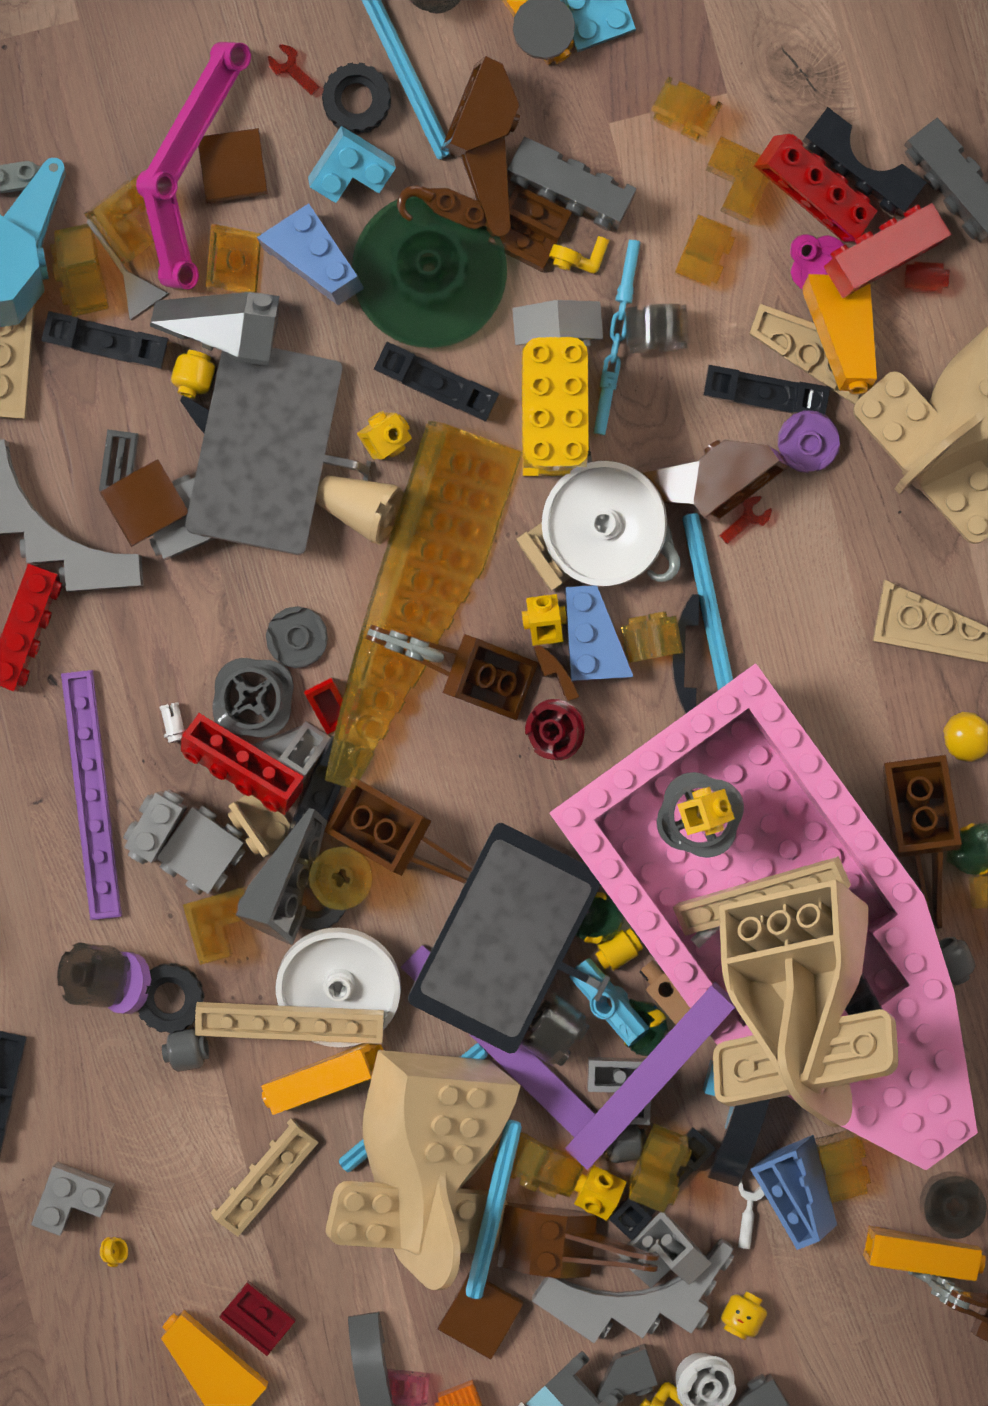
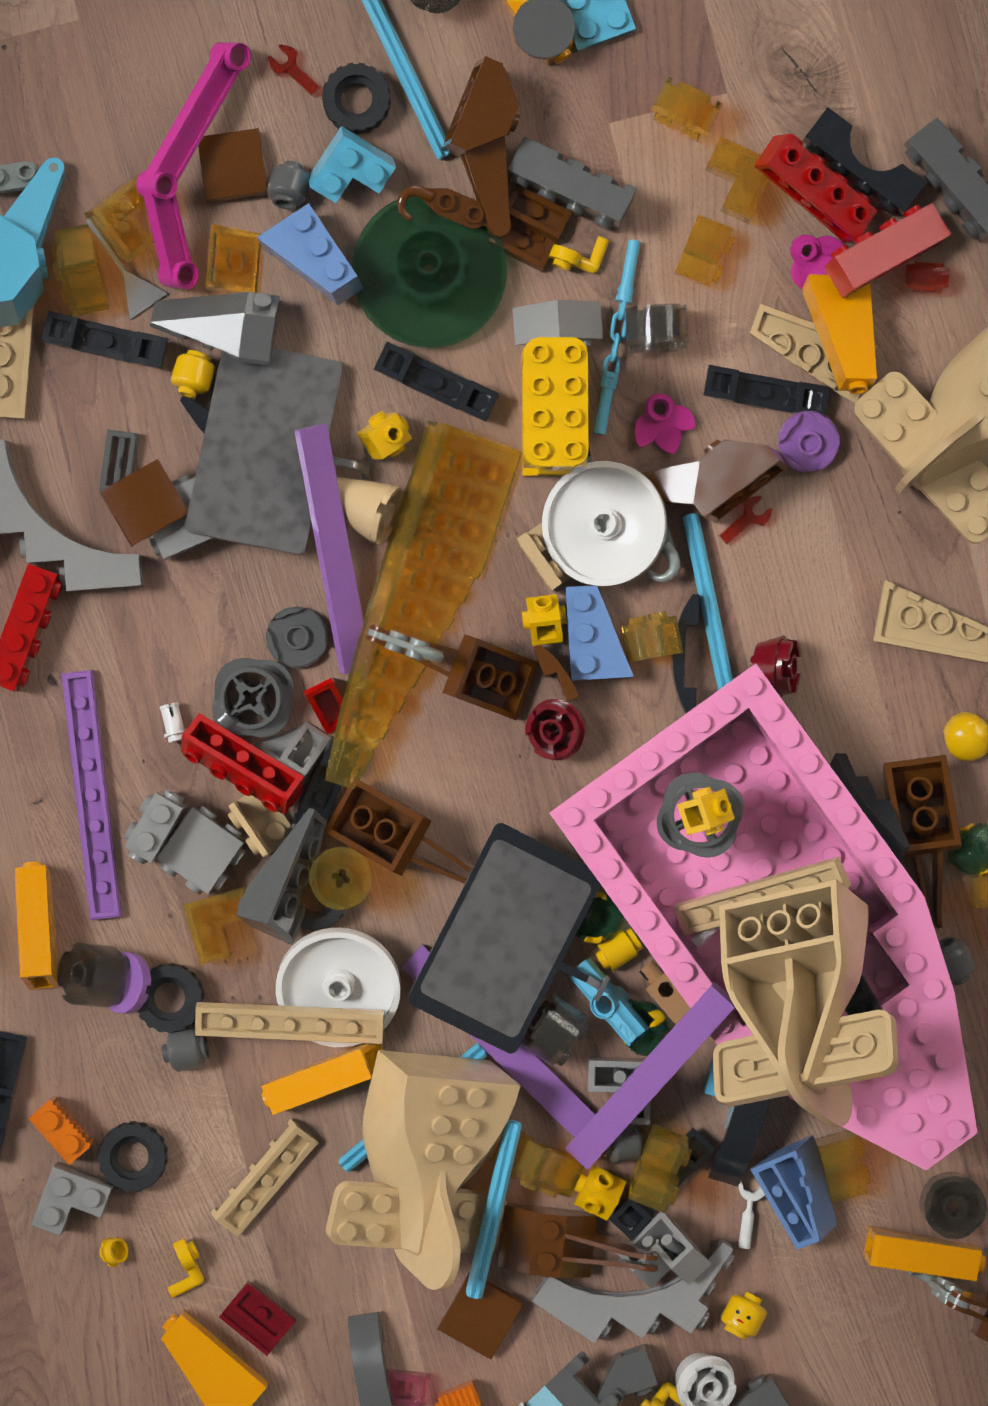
none -> light orange slope [15,862,60,990]
none -> orange brick [28,1096,94,1165]
none -> black tyre [98,1121,168,1192]
none -> yellow plate [167,1238,204,1298]
none -> dark grey head [267,161,310,210]
none -> medium lavender tile [295,423,372,674]
none -> dark pink plate [634,393,695,454]
none -> dark red cone [750,635,801,697]
none -> black slope [830,753,910,863]

